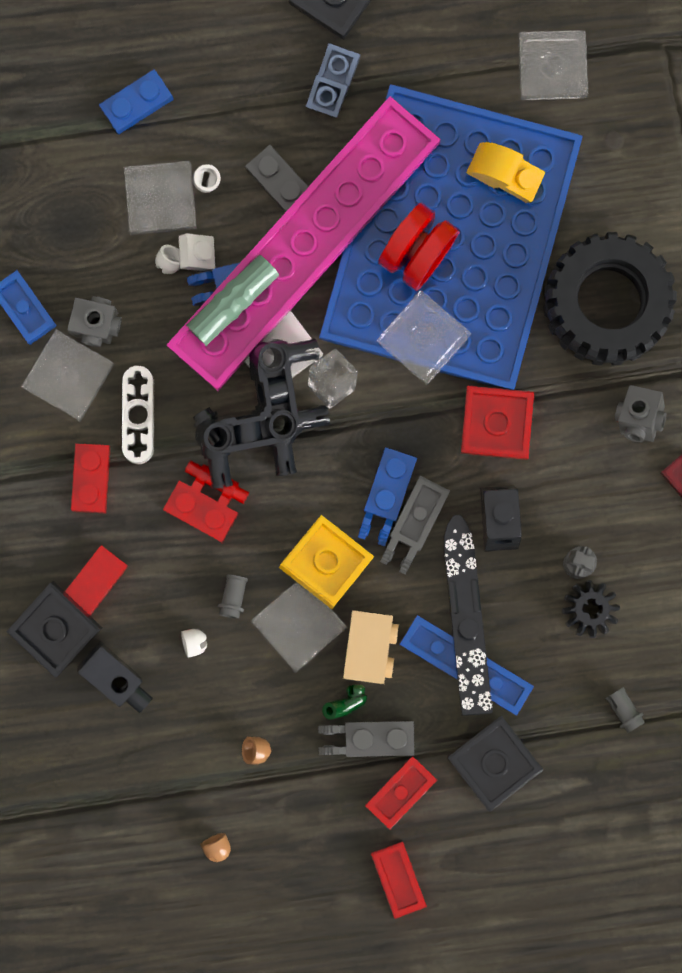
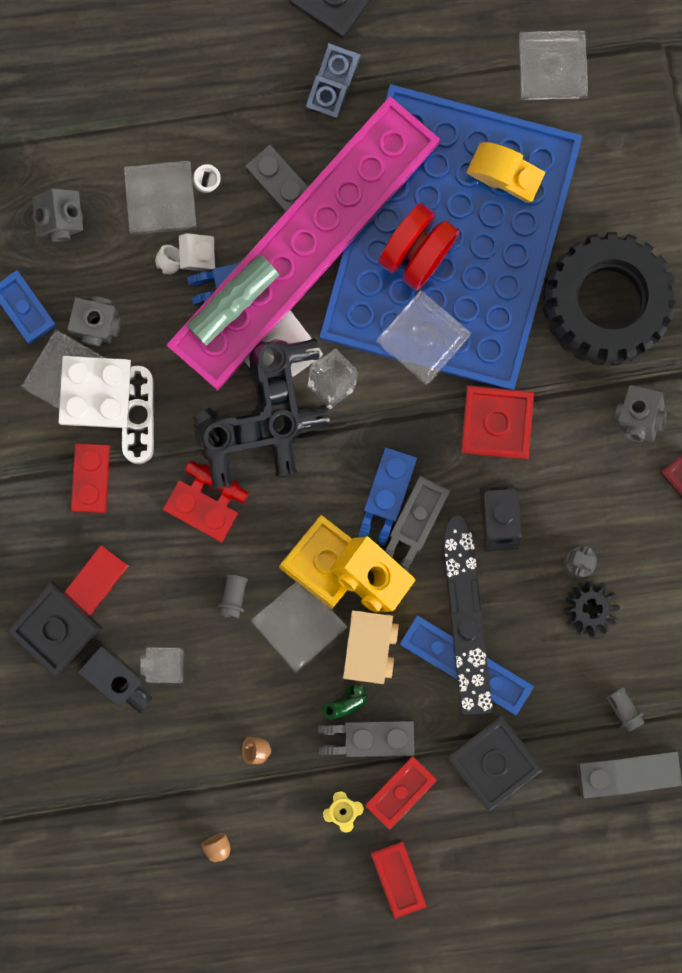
blue plate [99,69,173,135] -> none
white hinge [181,629,207,658] -> none
none -> dark grey brick [32,188,83,242]
none -> white plate [59,356,131,428]
none -> clear brick [140,647,184,683]
none -> light yellow plate [323,791,363,832]
none -> yellow brick [330,536,416,613]
none -> dark grey slope [576,751,682,799]

